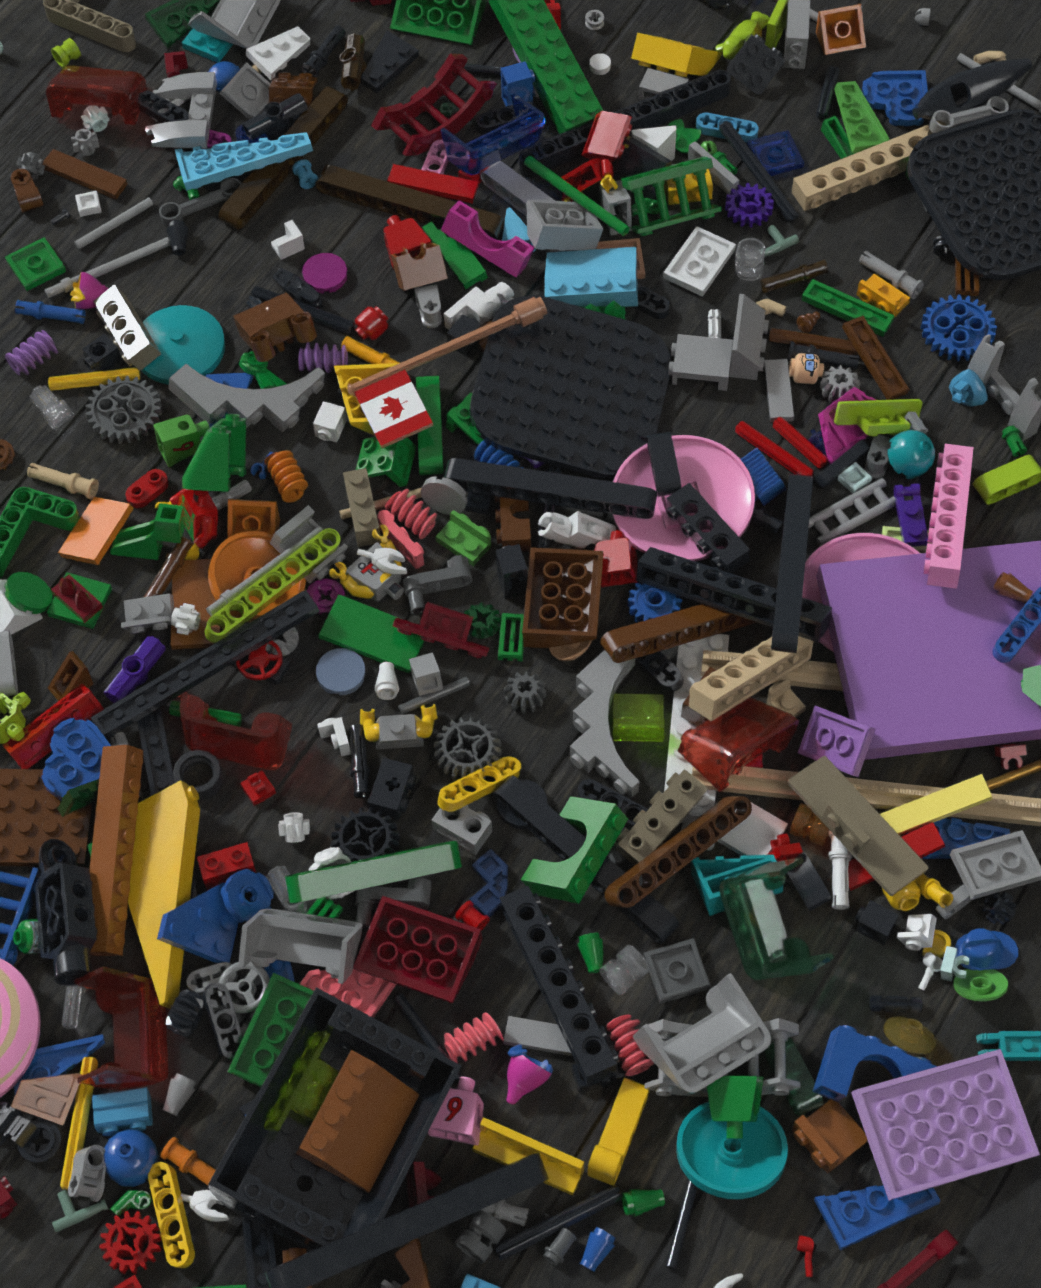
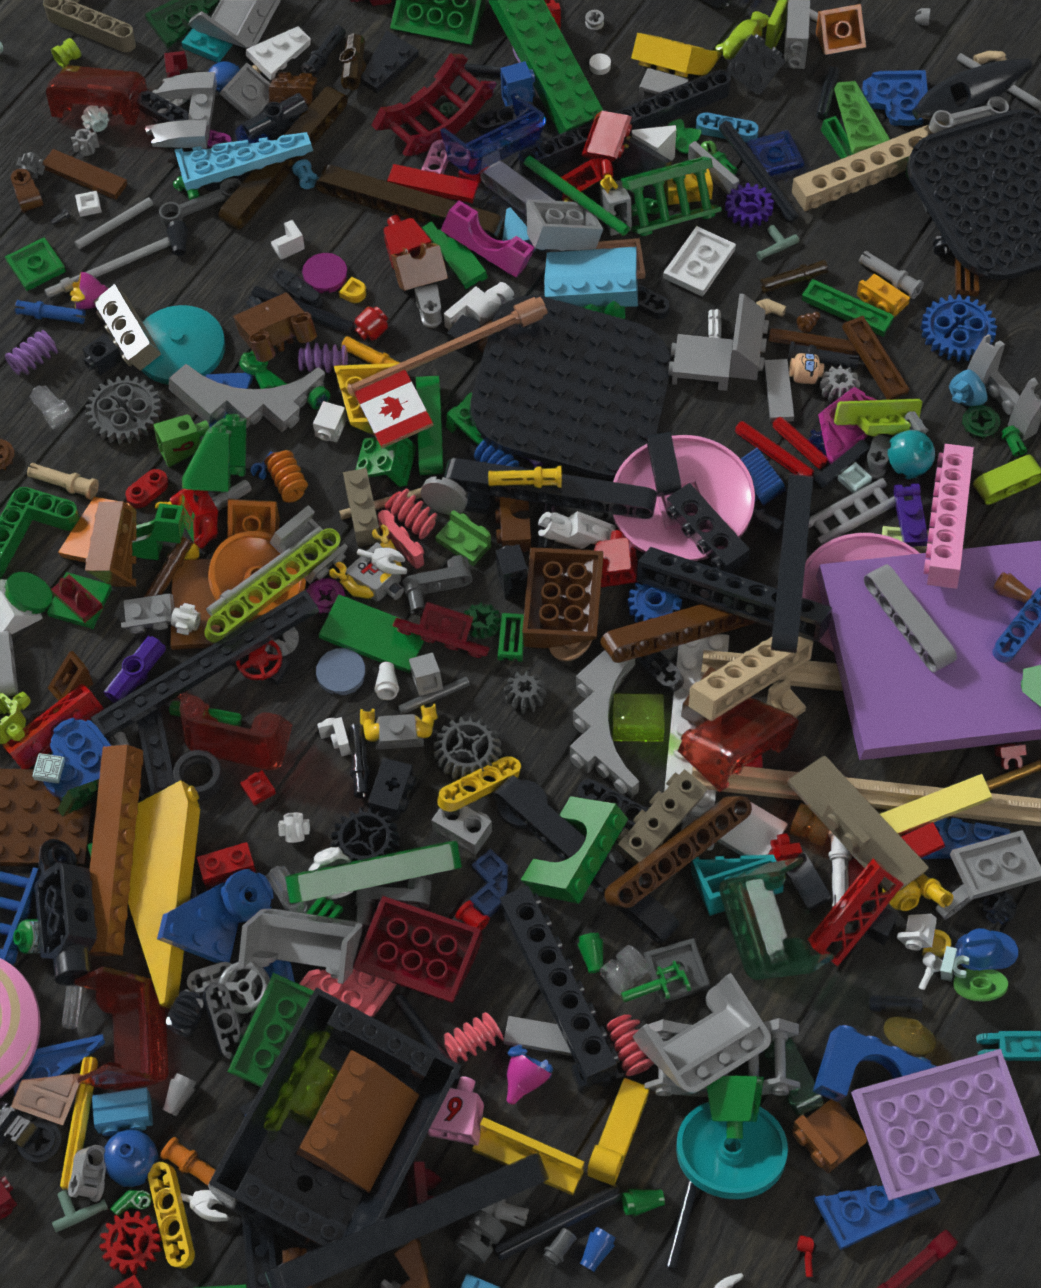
yellow axle [48,367,140,391] -> none
clear wheel [734,238,766,281] -> none
medium lavender tile [798,706,876,777] -> none
none -> light aqua tile [32,753,65,783]
none -> dark orange wedge [85,501,136,587]
none -> green tile [307,386,330,410]
none -> yellow tile [339,277,366,303]
none -> yellow pin [488,466,562,488]
none -> green piece [621,960,691,1003]
none -> red fence [808,858,904,966]
none -> light grey beam [864,564,957,672]
none -> dark green gear [962,405,1000,439]

